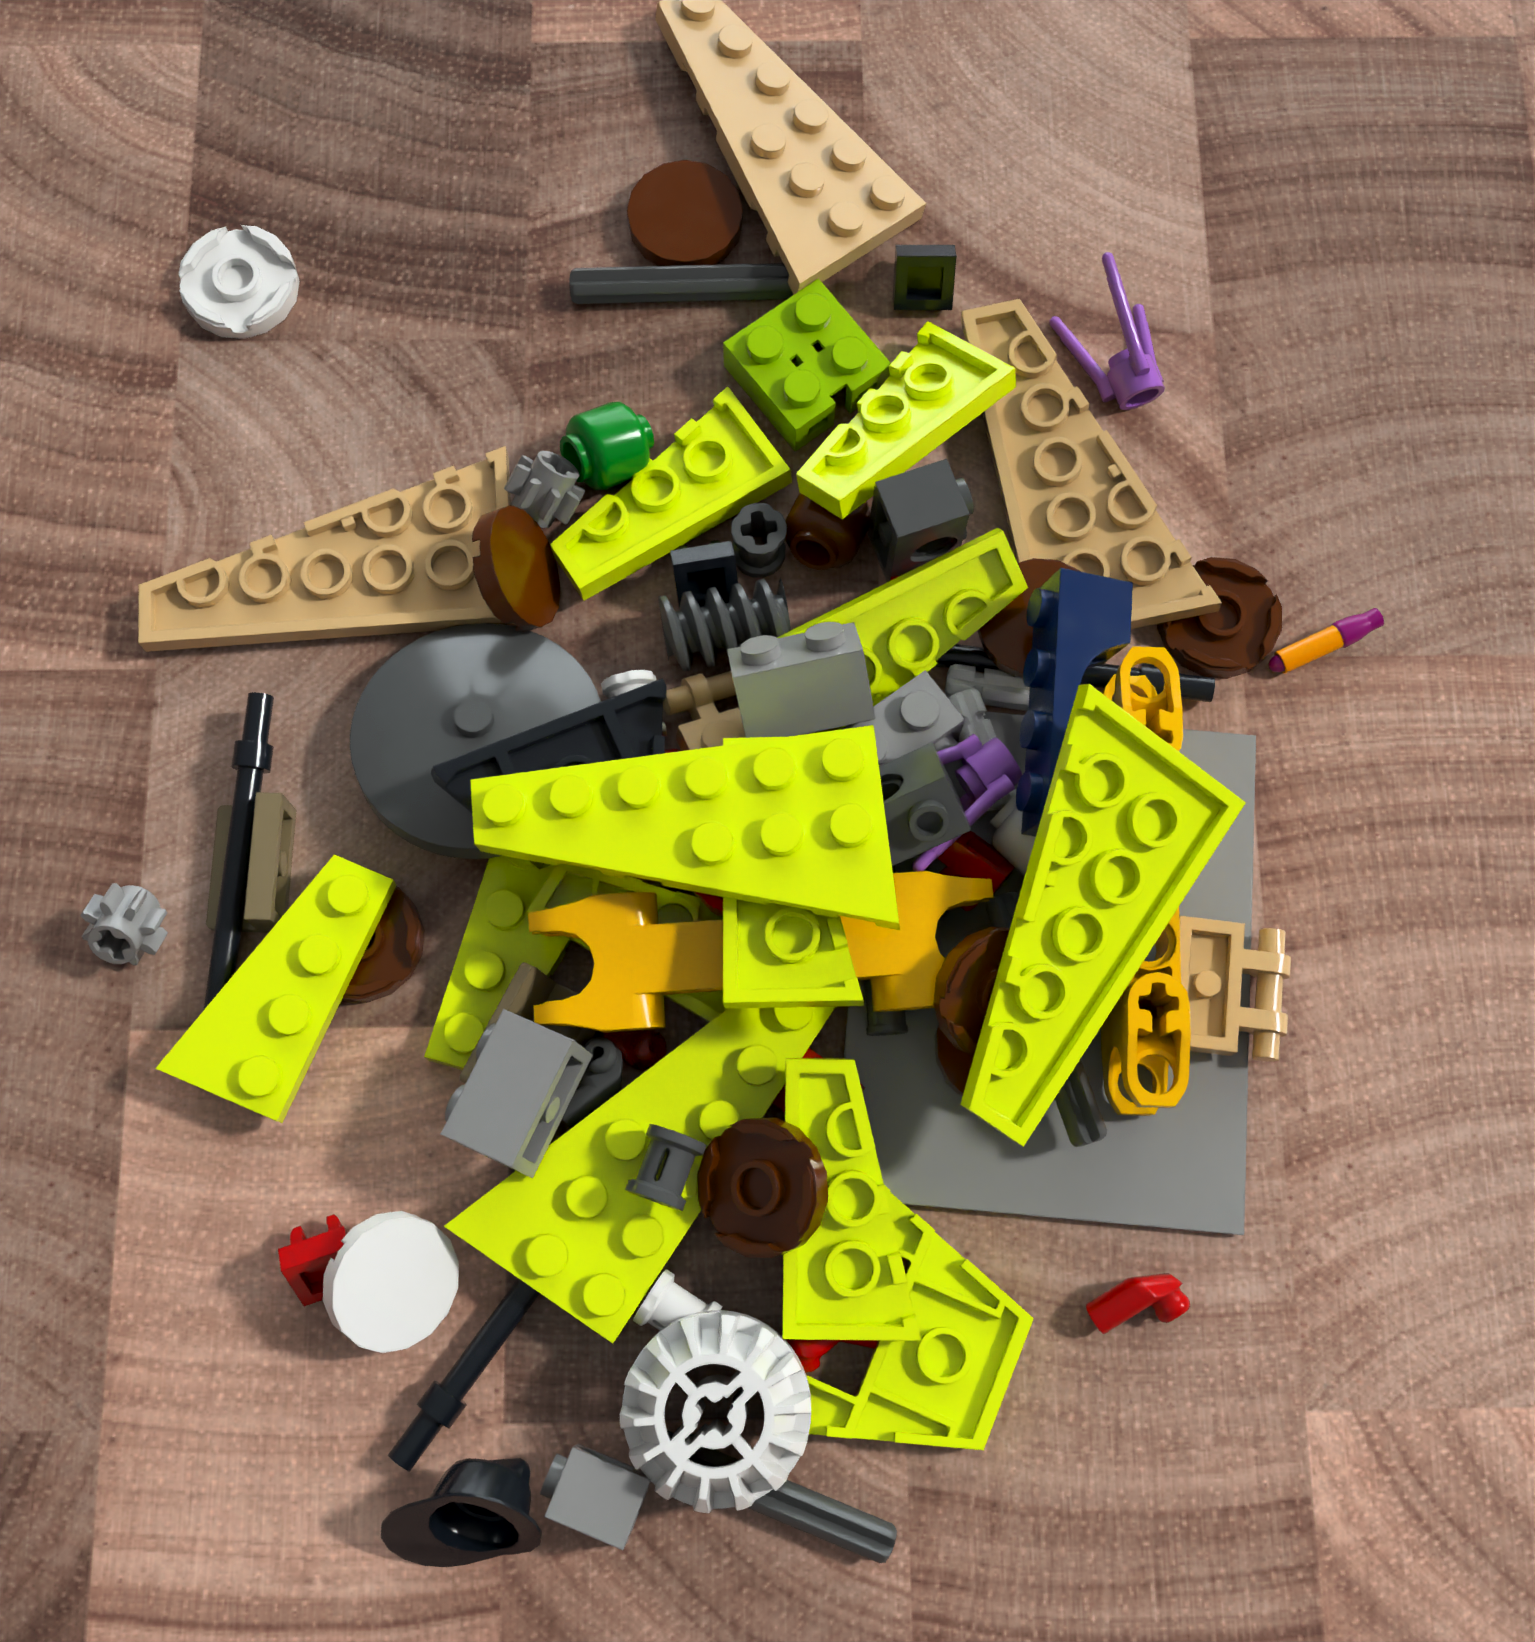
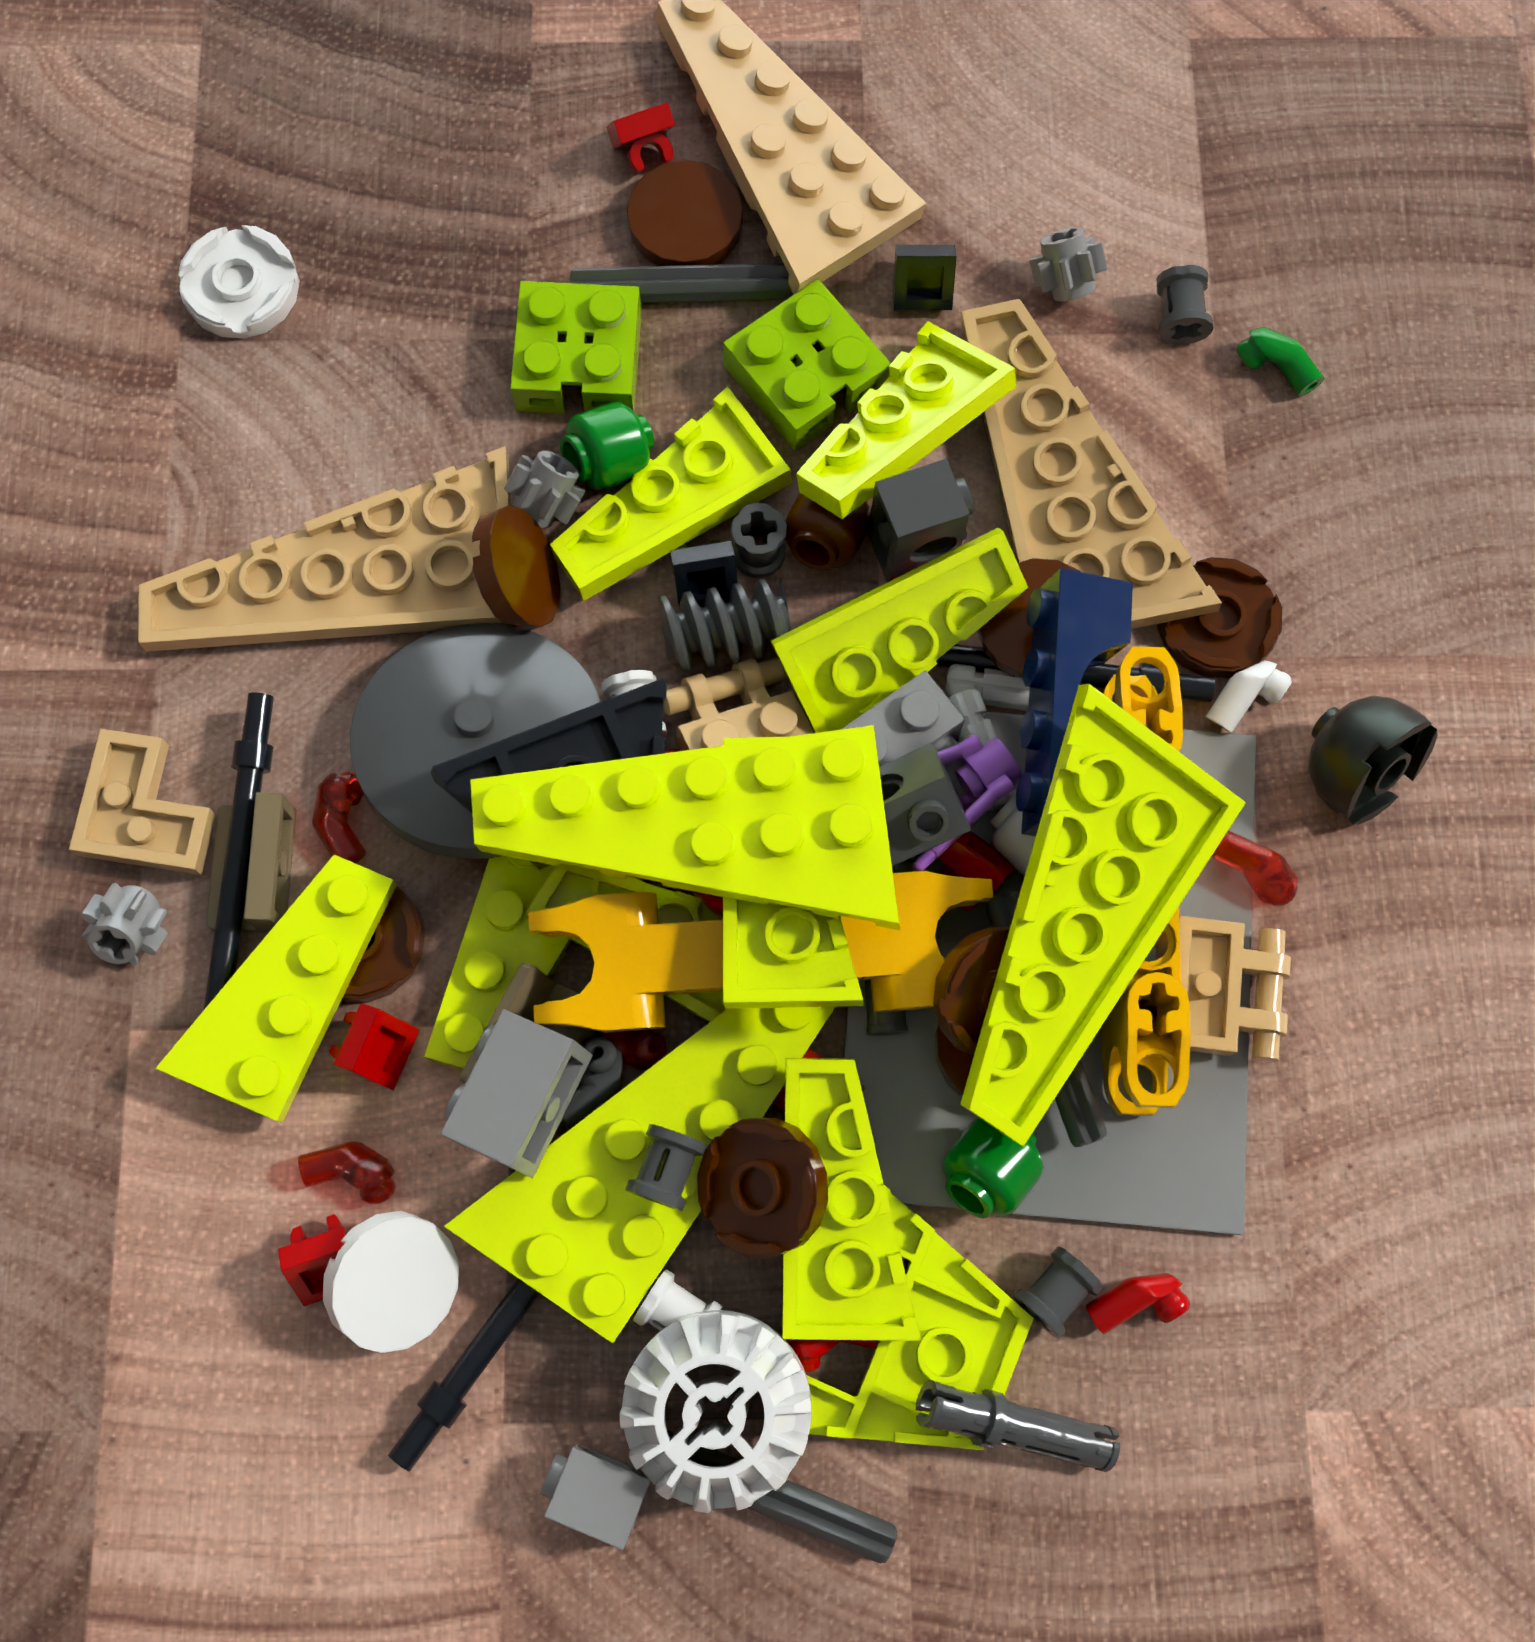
black piece [381,1458,542,1567] -> none
light grey brick [727,622,876,738] -> none
medium lavender plant [1049,252,1165,410] -> none
piece [1268,608,1384,674] -> none
none -> tan plate [69,728,216,875]
none -> clear red arm [298,1141,396,1204]
none -> clear red arm [312,772,366,863]
none -> red tile [329,1003,420,1091]
none -> lime piece [510,281,642,414]
none -> red tile [606,102,675,173]
none -> dark grey pin [916,1380,1120,1472]
none -> green head [942,1118,1044,1219]
none -> dark grey bush [1013,1246,1104,1339]
none -> light grey gear [1029,227,1108,301]
none -> dark grey bush [1156,265,1214,345]
none -> white arm [1205,660,1292,733]
none -> clear red arm [1212,830,1299,906]
none -> green arm [1237,327,1325,396]
none -> pearl dark grey cylinder [1308,695,1438,825]

